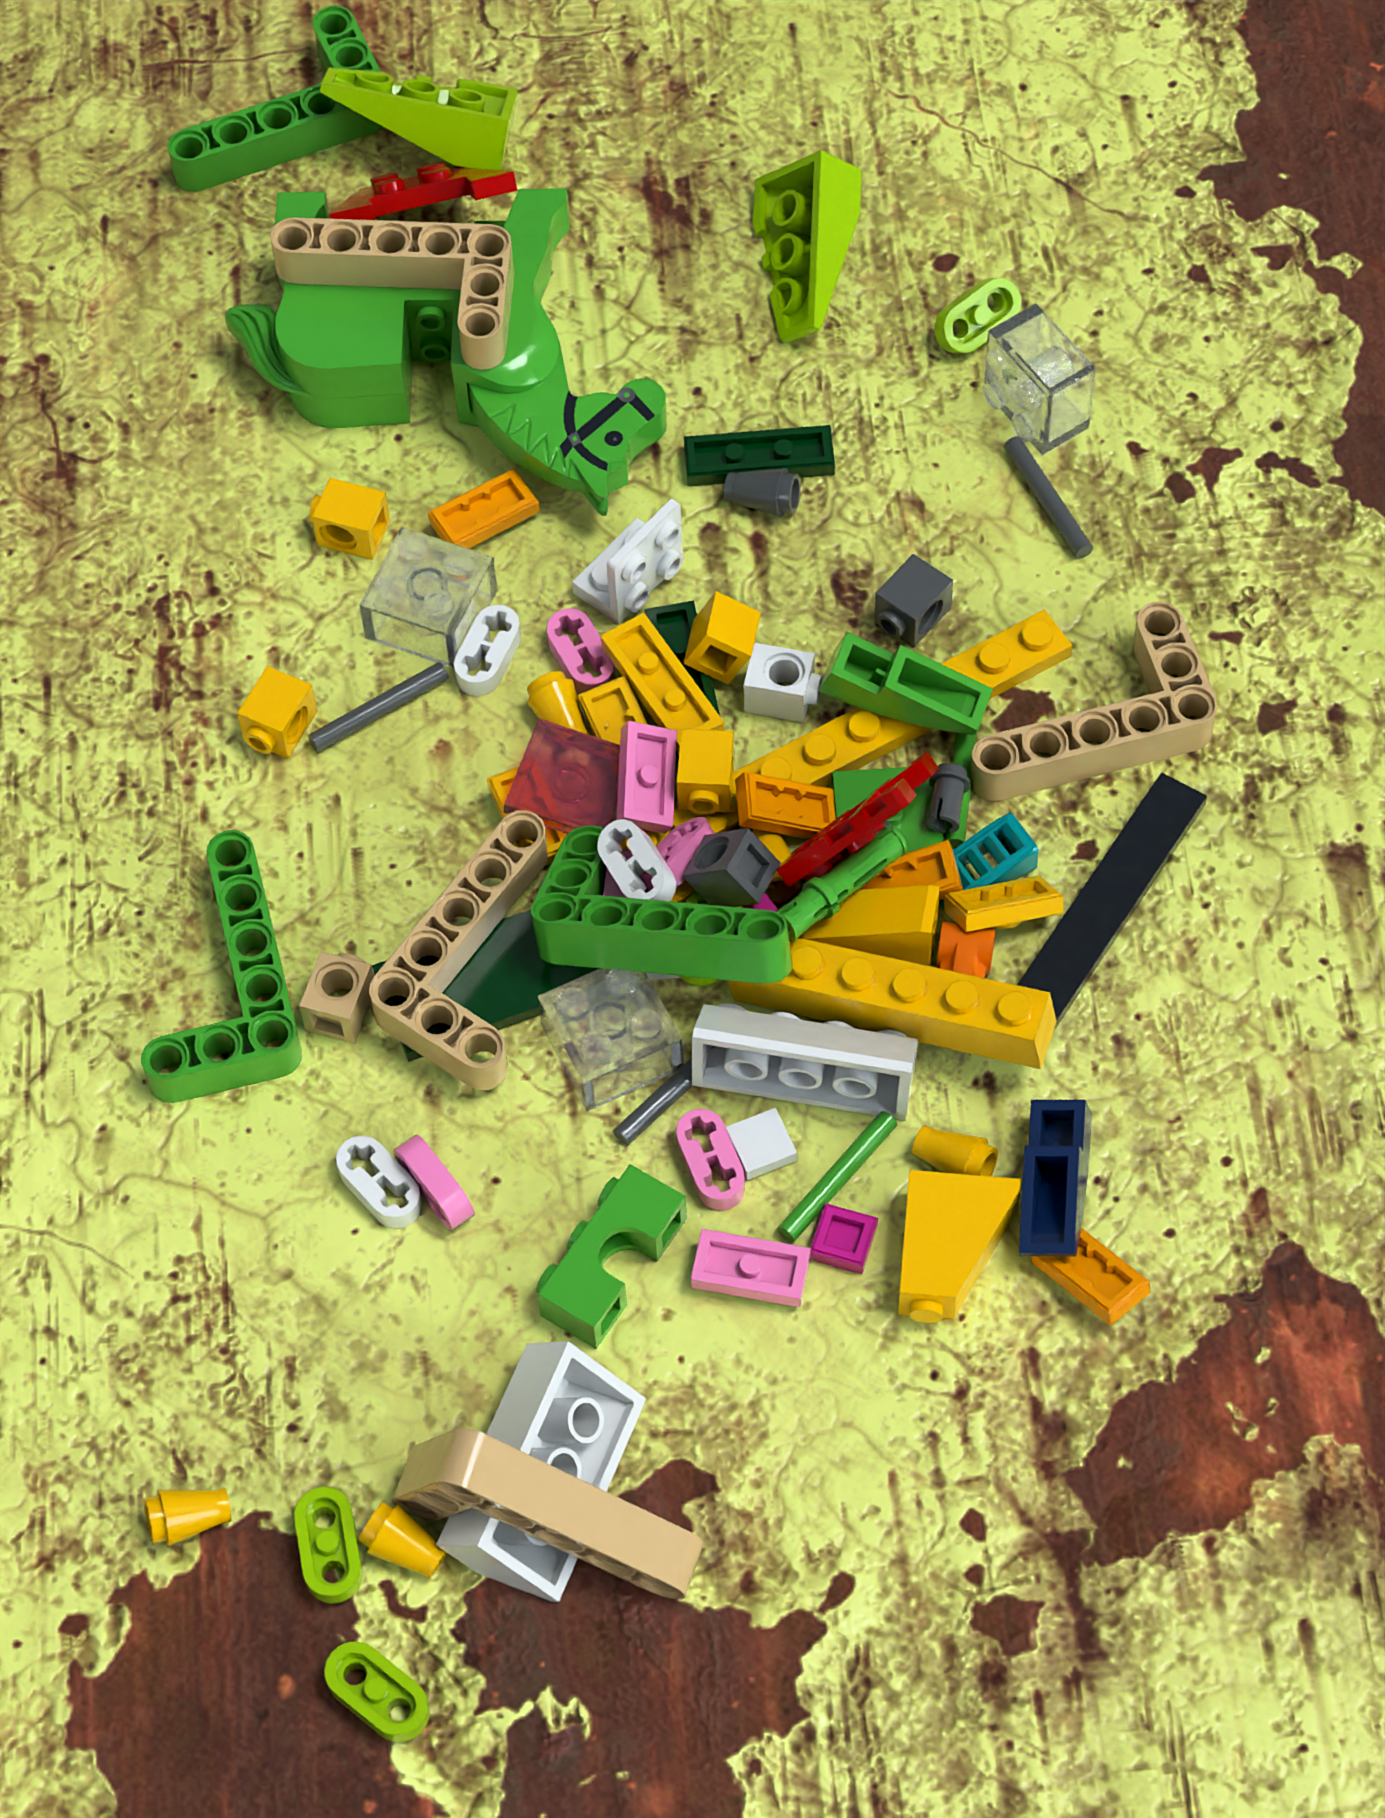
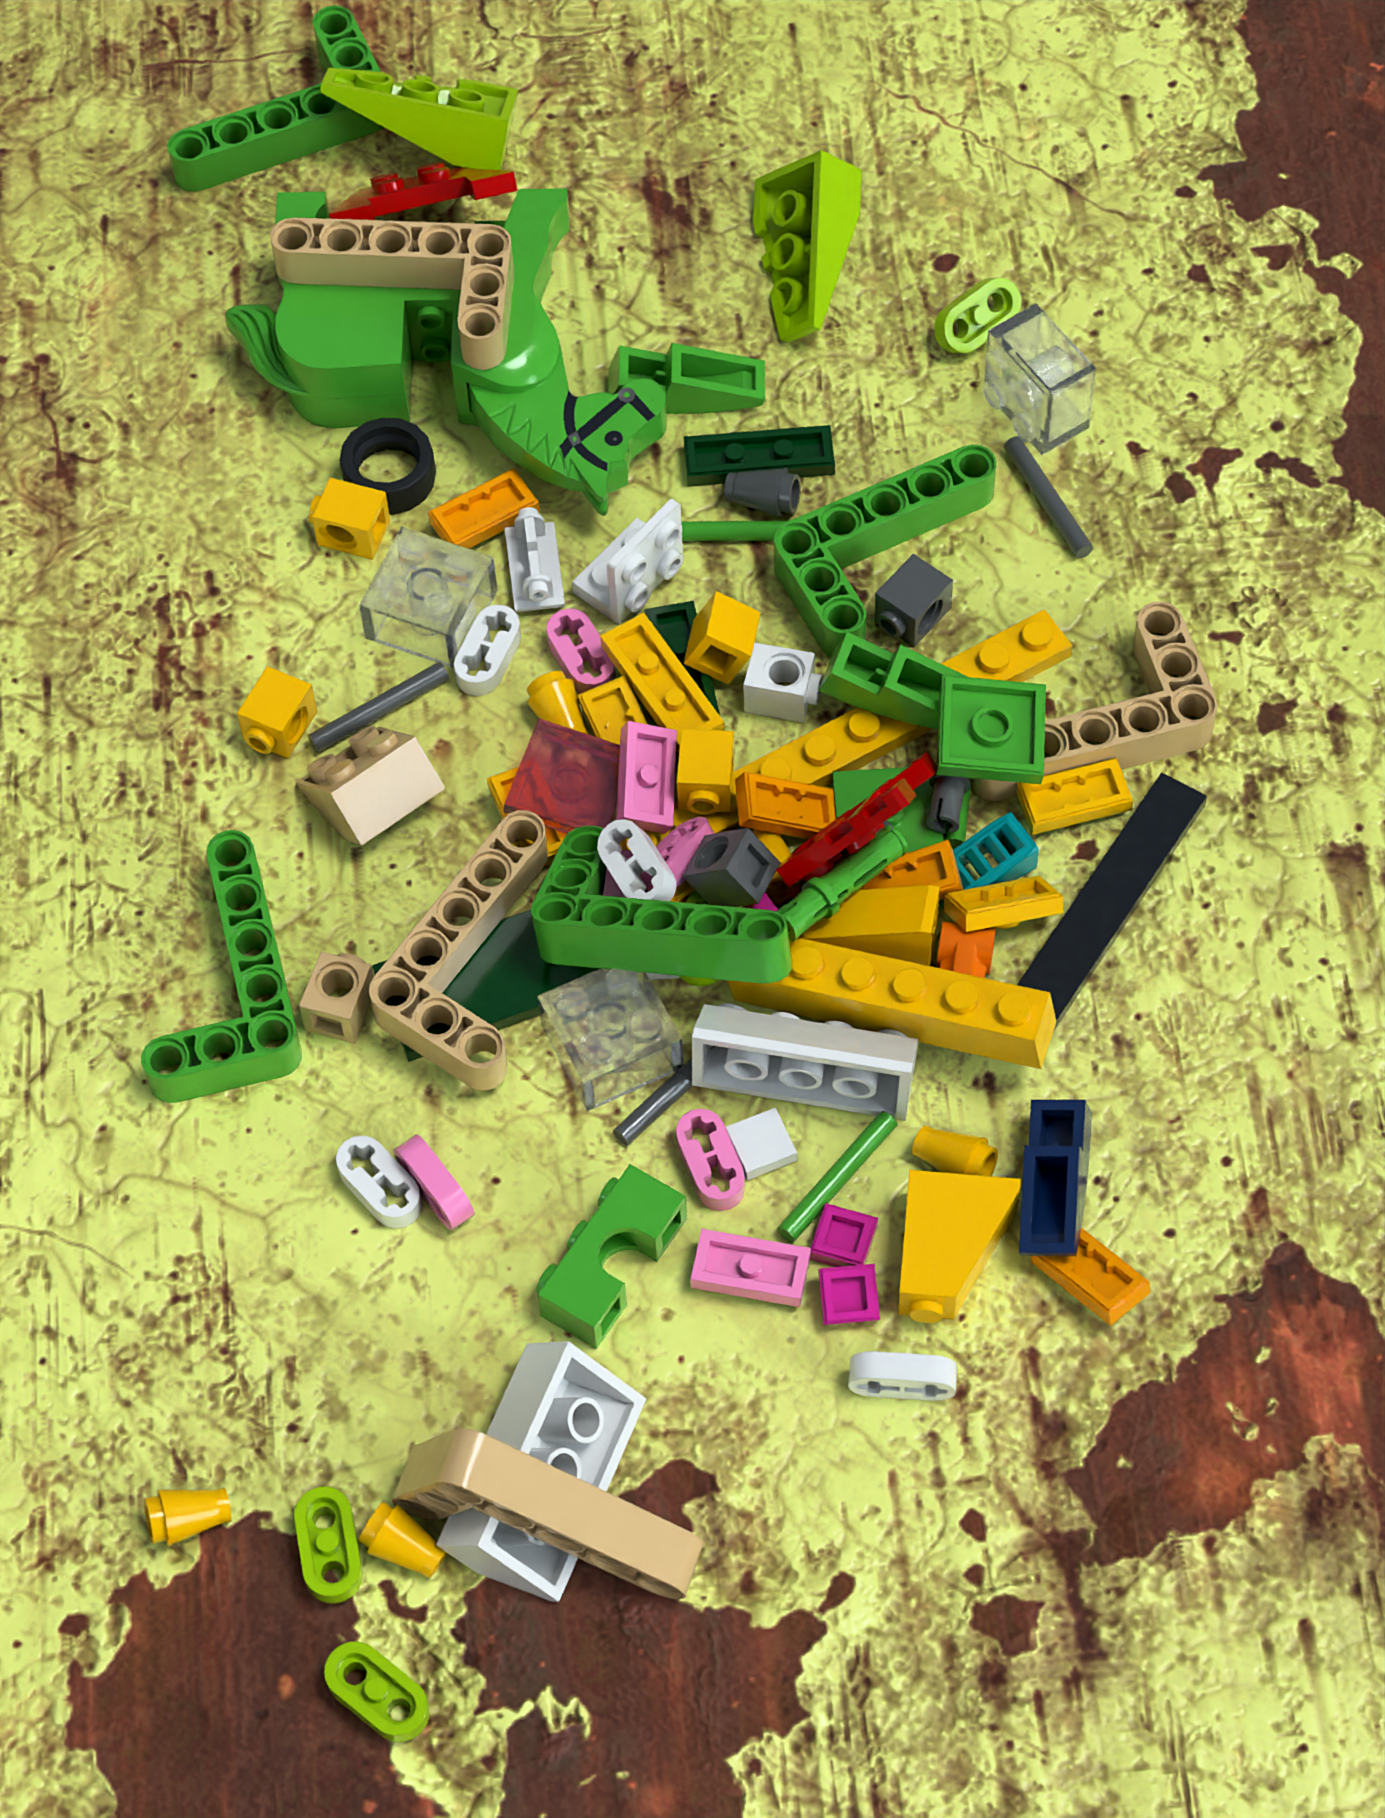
none -> tan slope [296,726,446,846]
none -> black tyre [339,418,436,515]
none -> white hinge [505,507,565,613]
none -> bright green slope [608,343,765,414]
none -> bright green bar [681,521,788,541]
none -> bright green beam [774,444,997,658]
none -> dark pink tile [818,1264,880,1325]
none -> white beam [848,1351,957,1401]
none -> bright green plate [936,675,1046,784]
none -> yellow plate [1016,758,1133,835]

